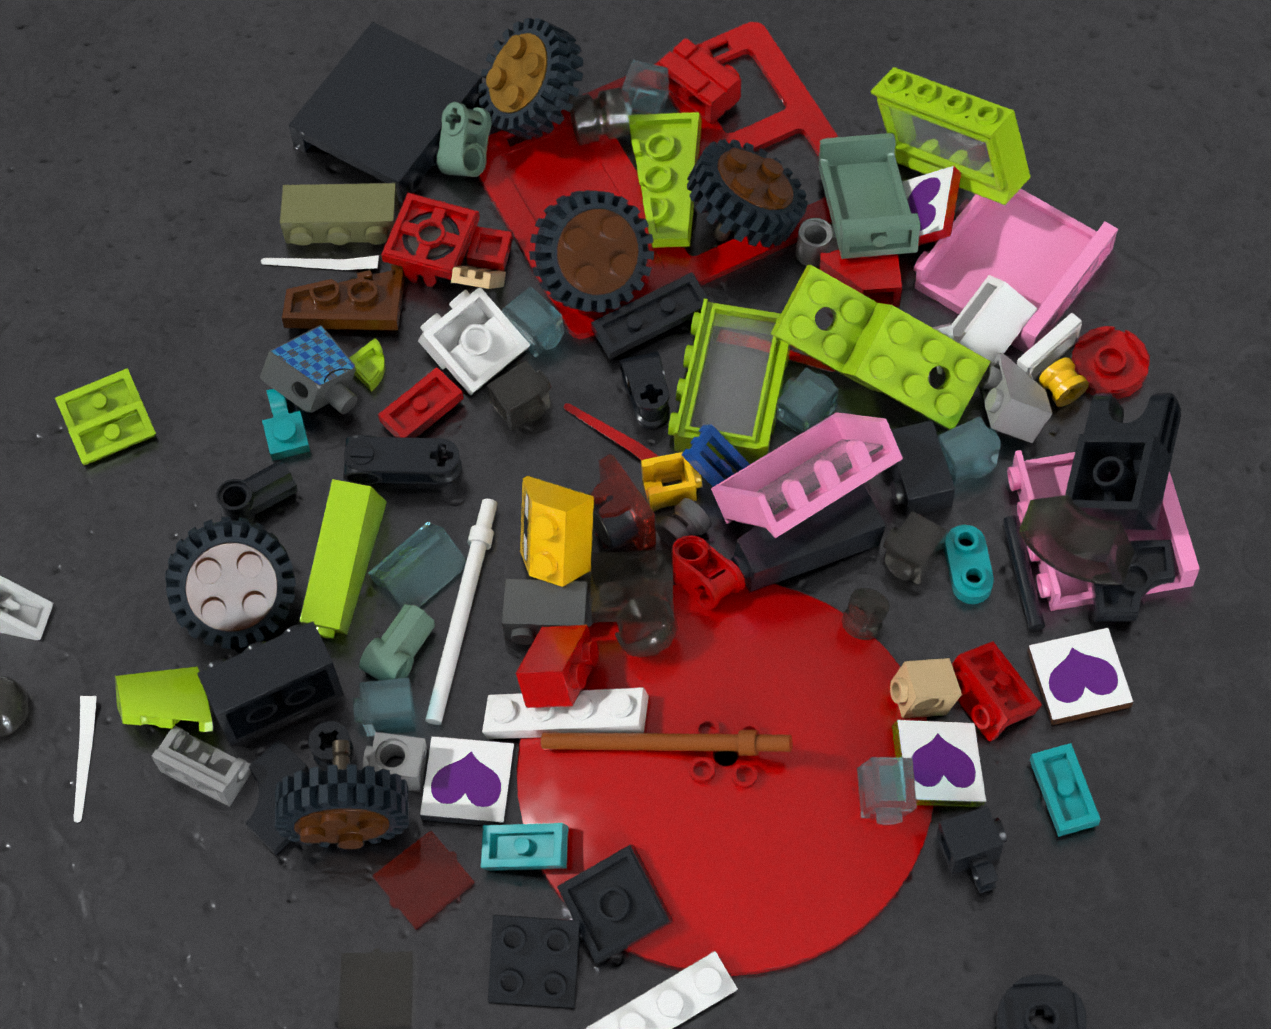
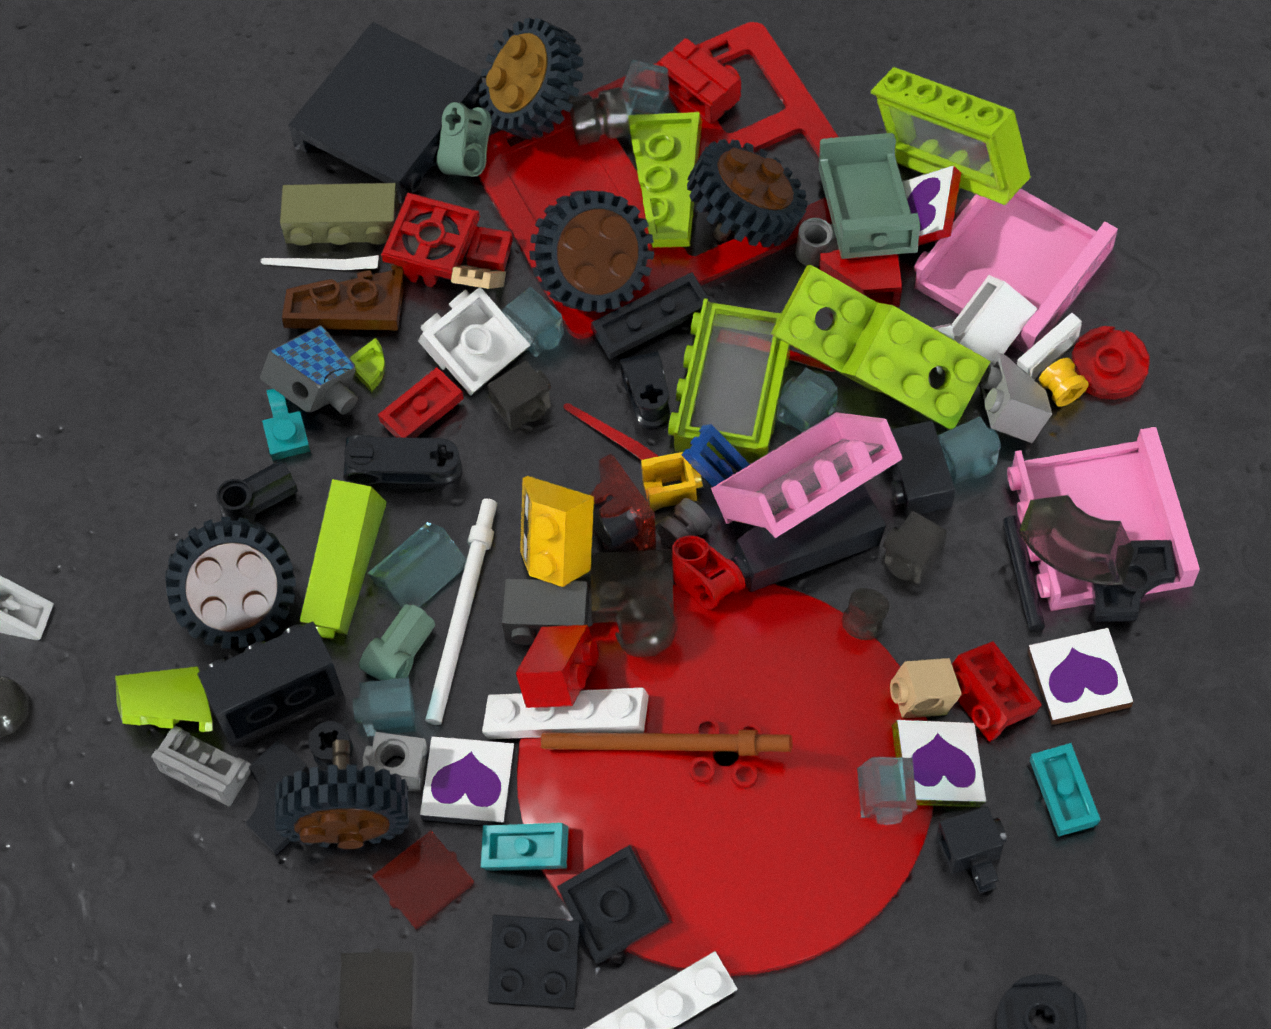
lime slope [55,368,157,466] -> none
white sticker [74,696,97,823] -> none
teal plate [944,525,994,604] -> none
black brick [1062,393,1181,530] -> none

